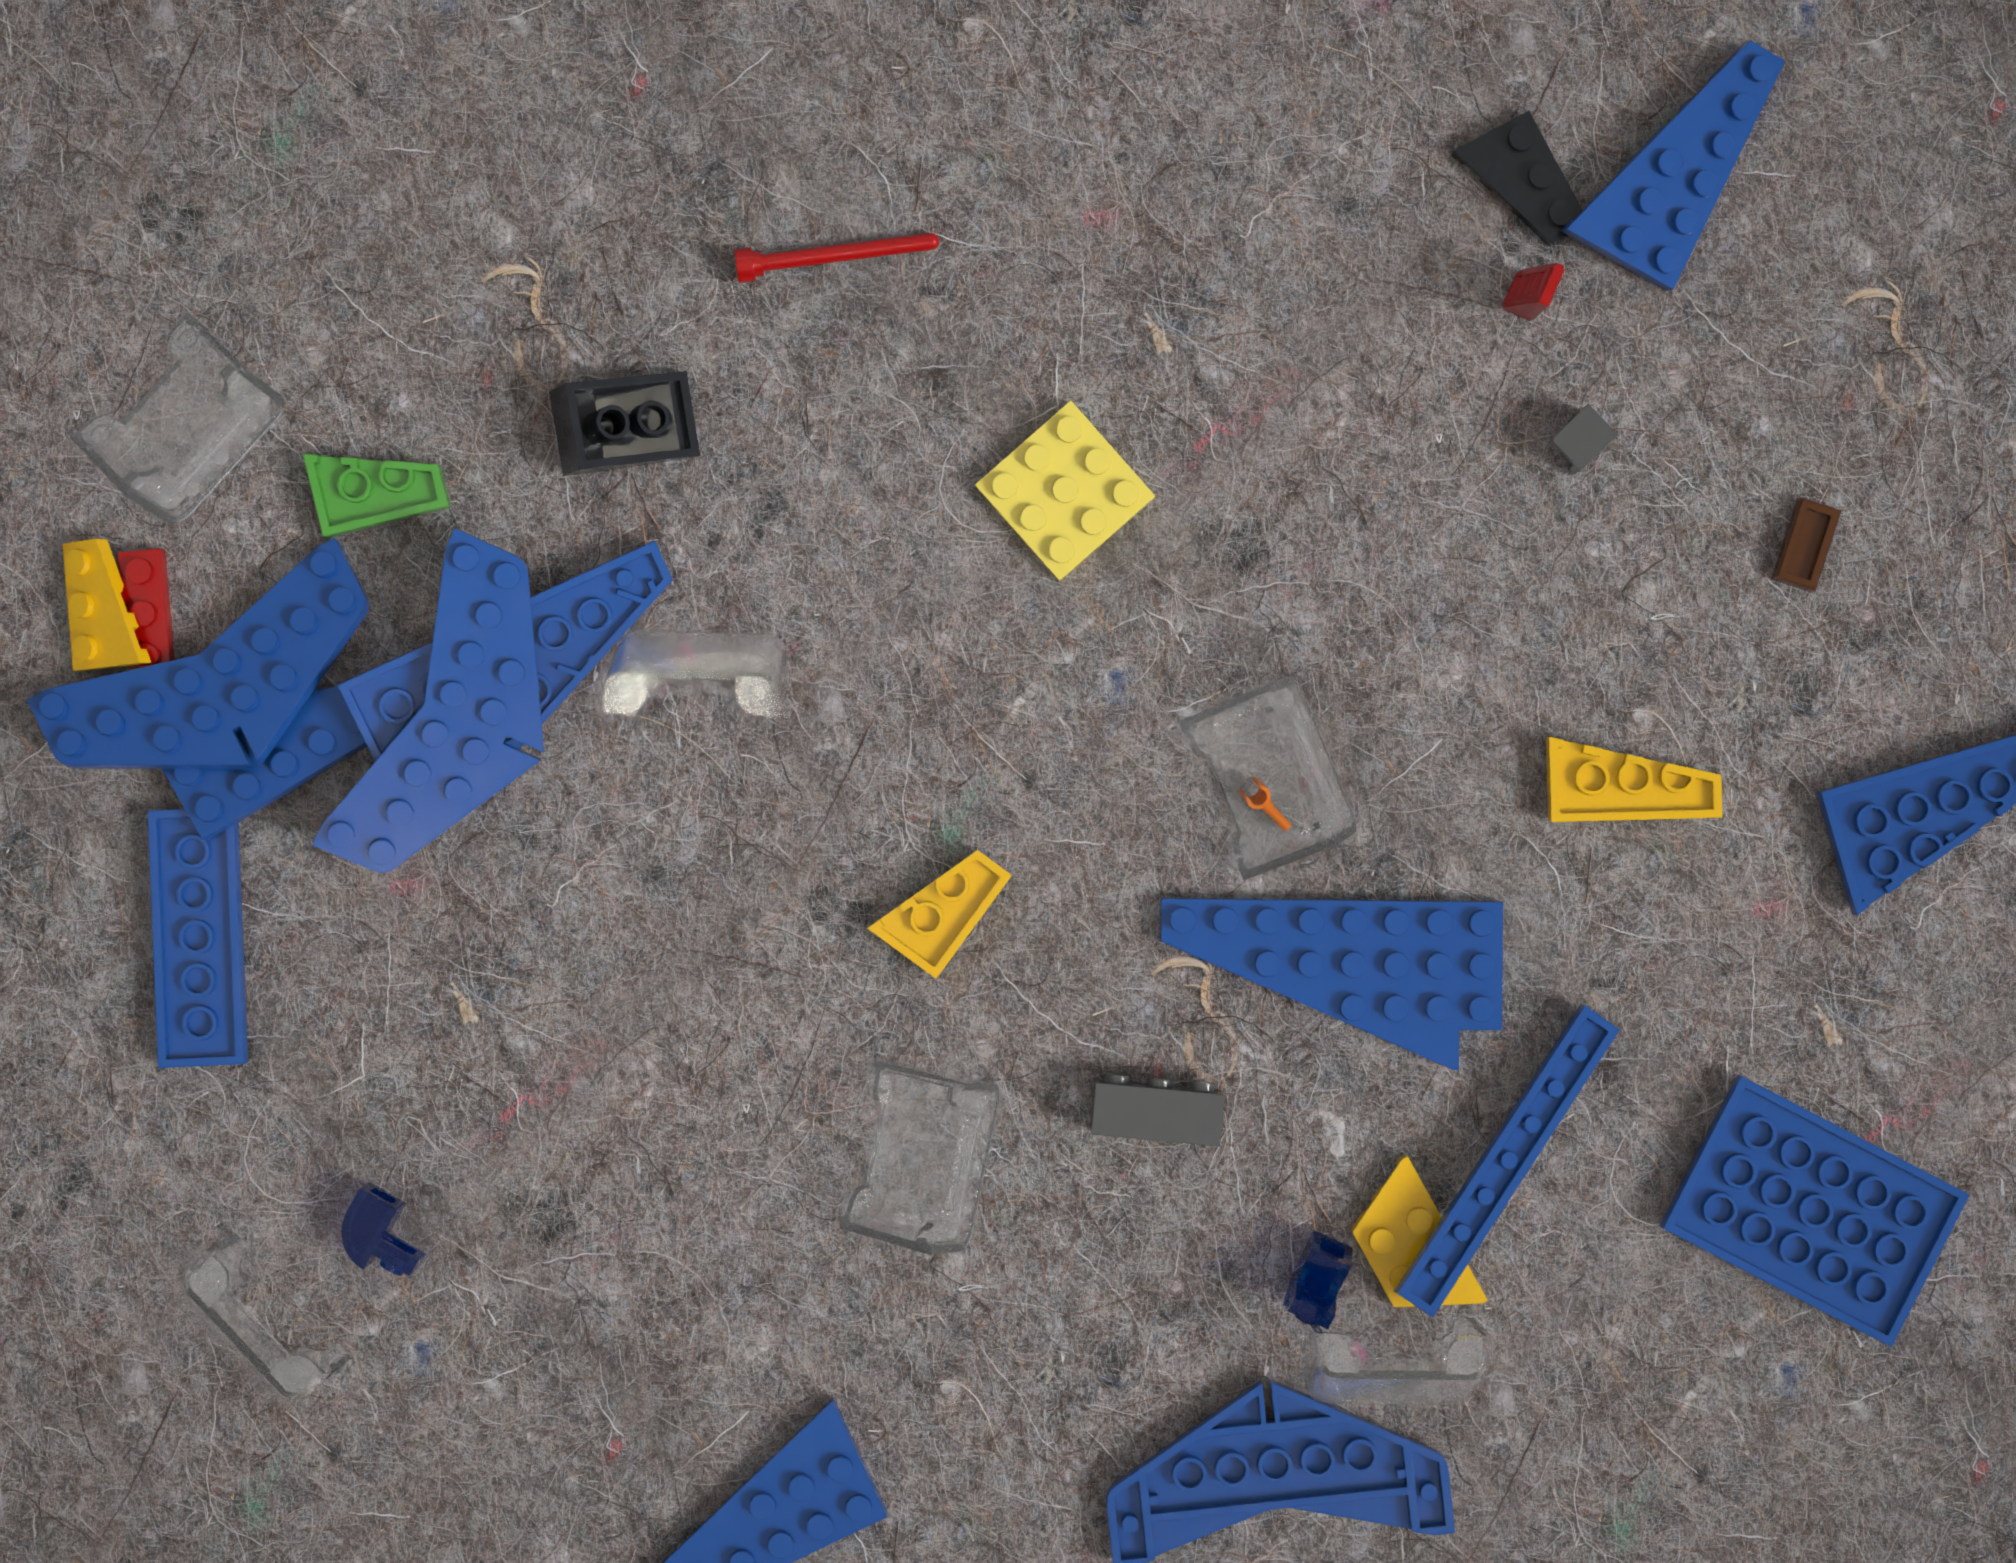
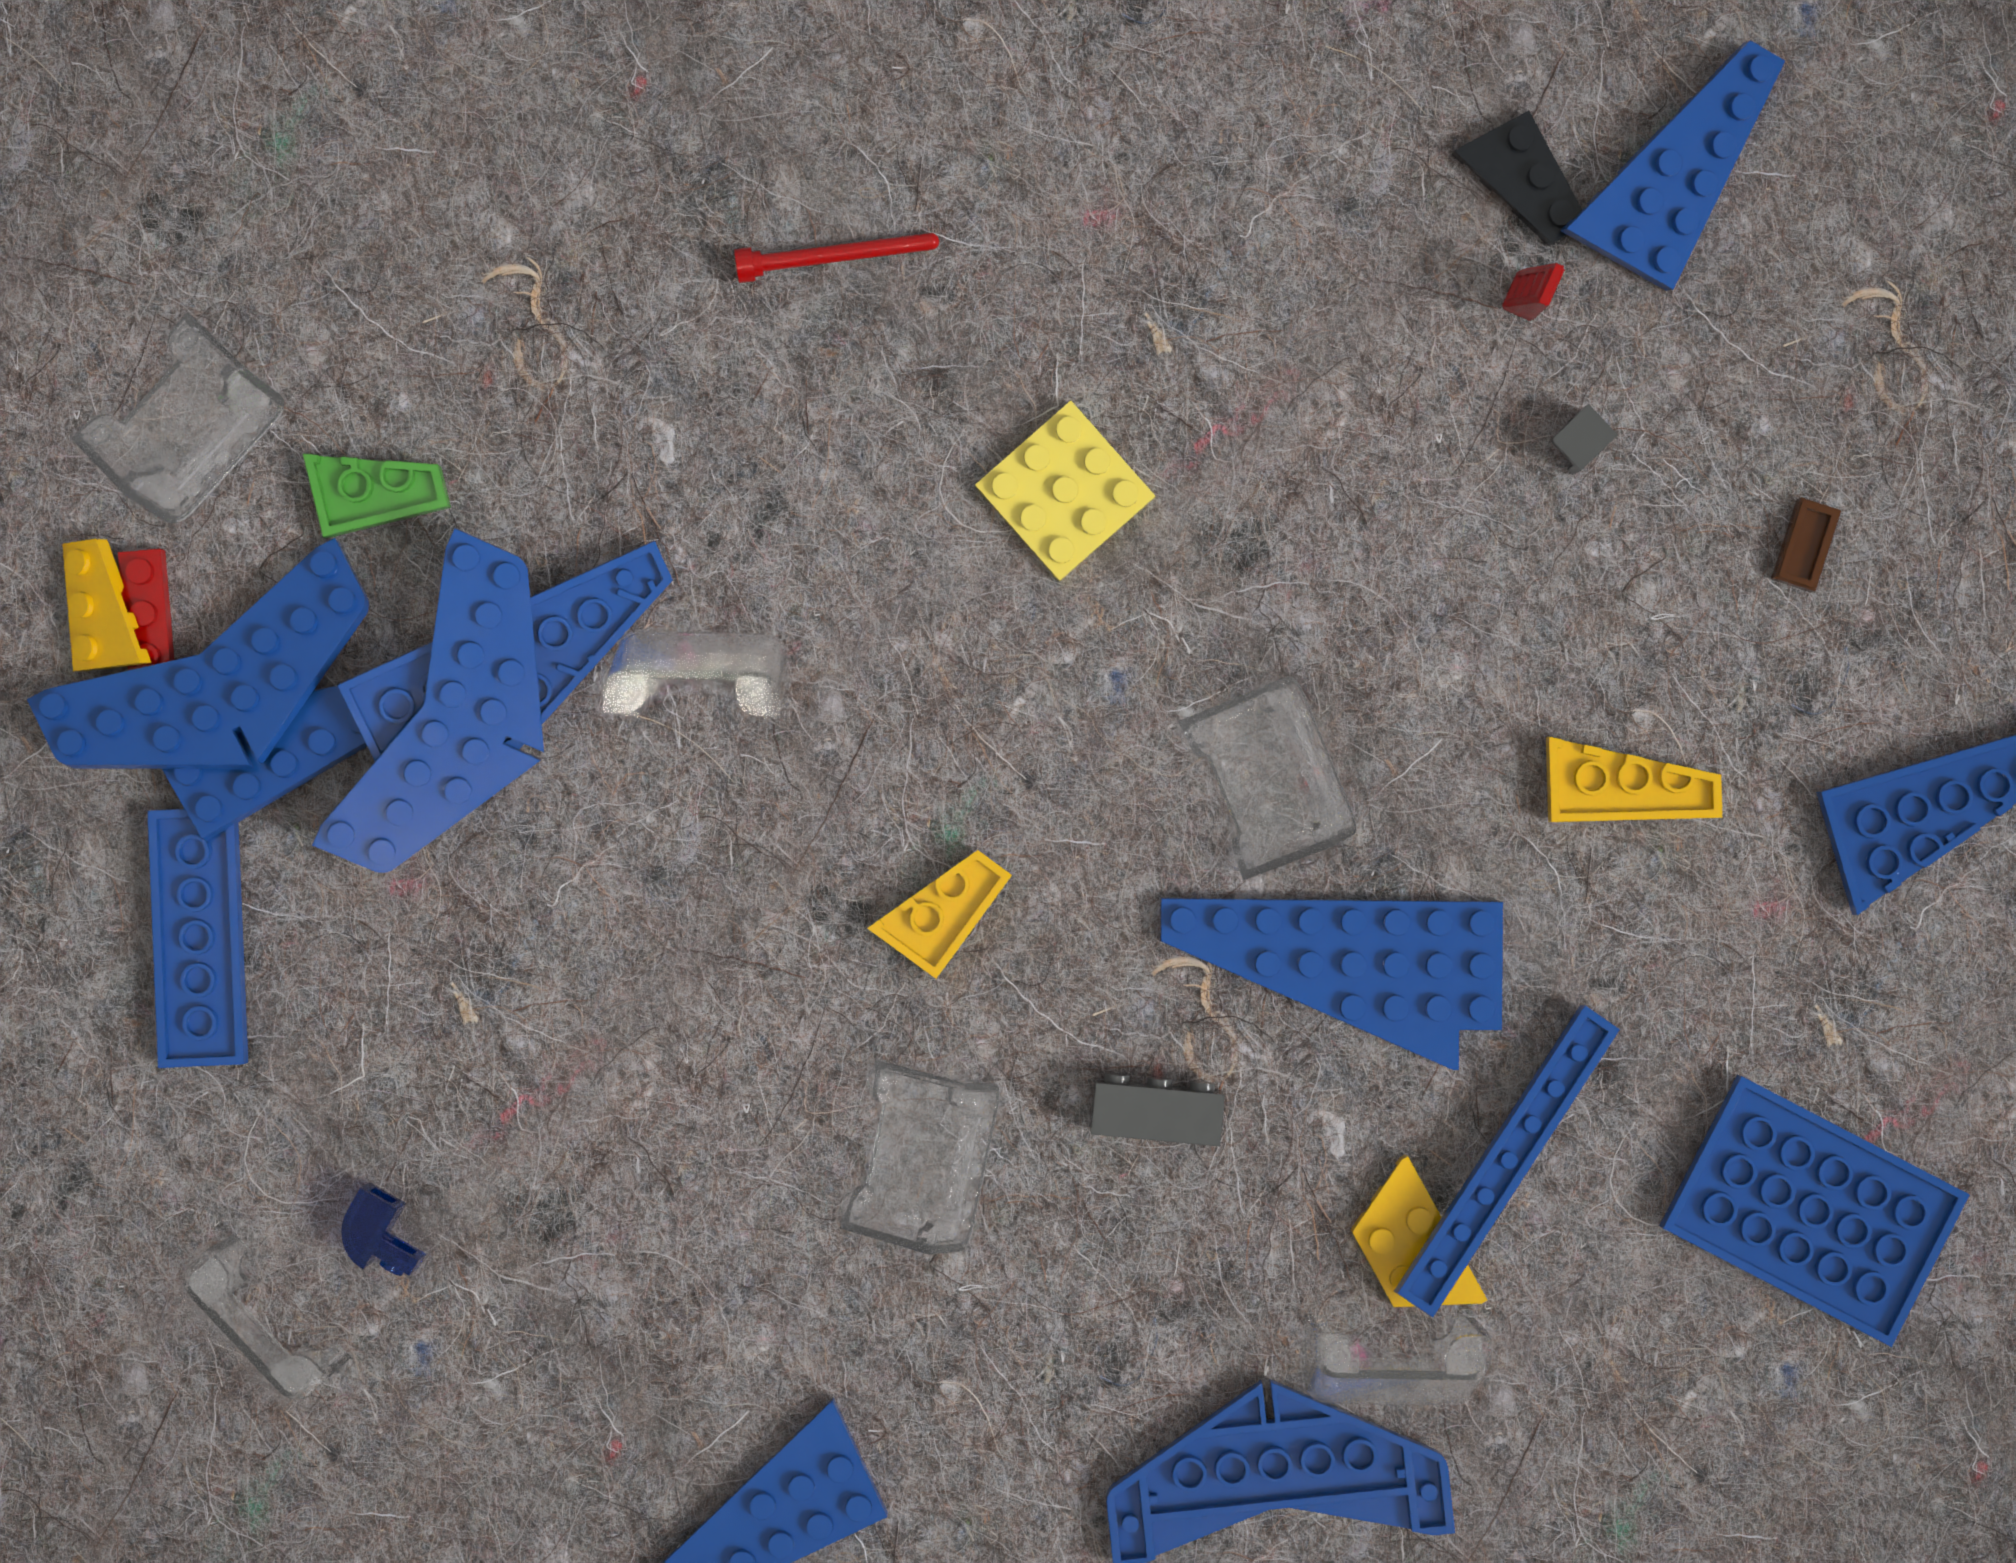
black slope [549,371,700,476] -> none
orange hand [1239,777,1291,831] -> none
clear blue brick [1283,1230,1353,1329] -> none

